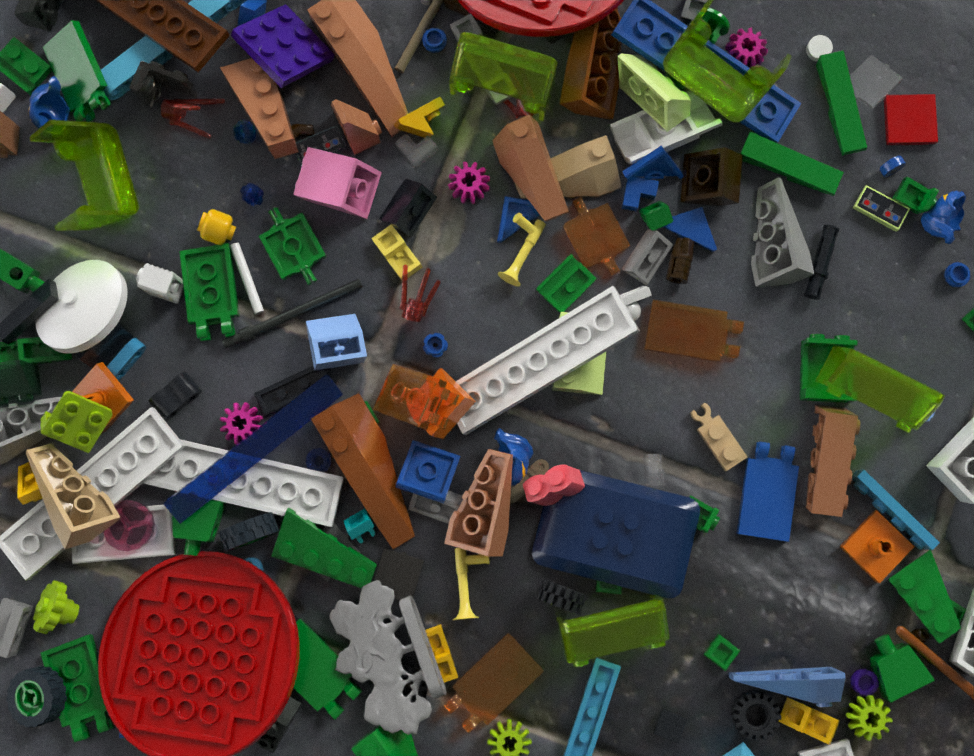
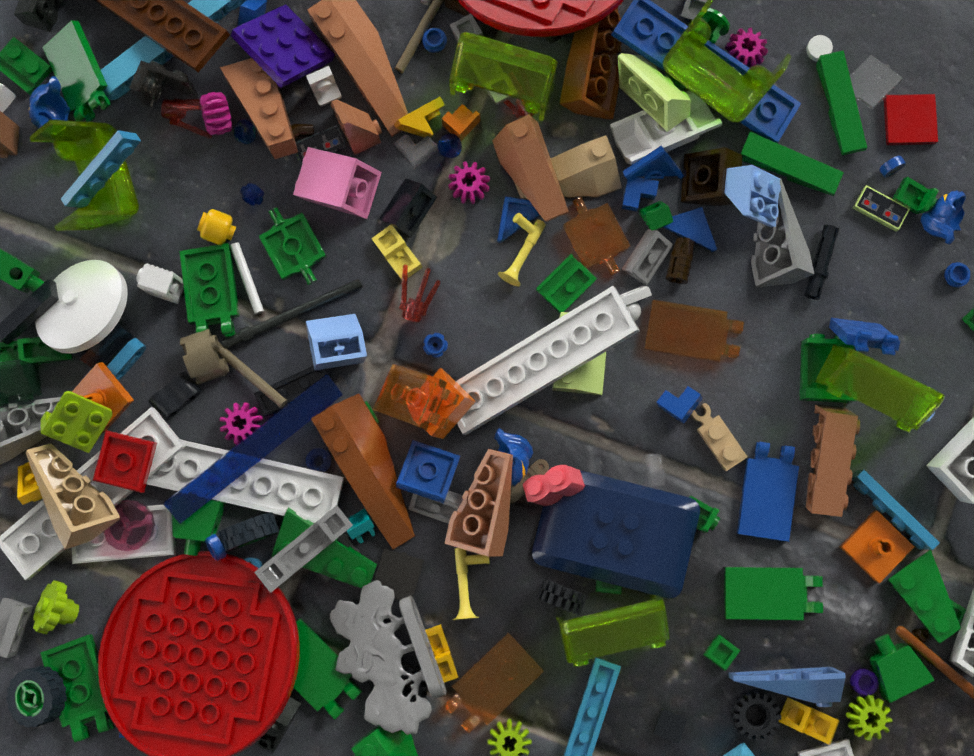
none -> dark azure plate [61,130,141,208]
none -> red tile [92,430,157,493]
none -> dark tan cylinder [180,329,229,385]
none -> dark pink gear [200,92,232,135]
none -> blue tile [205,534,226,561]
none -> dark tan bar [216,342,287,408]
none -> light grey slope [254,505,353,593]
none -> white bracket [306,66,342,107]
none -> clear blue plate [438,133,462,158]
none -> orange panel [442,105,480,142]
none -> blue piece [656,386,702,424]
none -> light blue slope [724,165,781,228]
none -> green tile [724,567,823,620]
none -> blue tile [829,318,900,355]

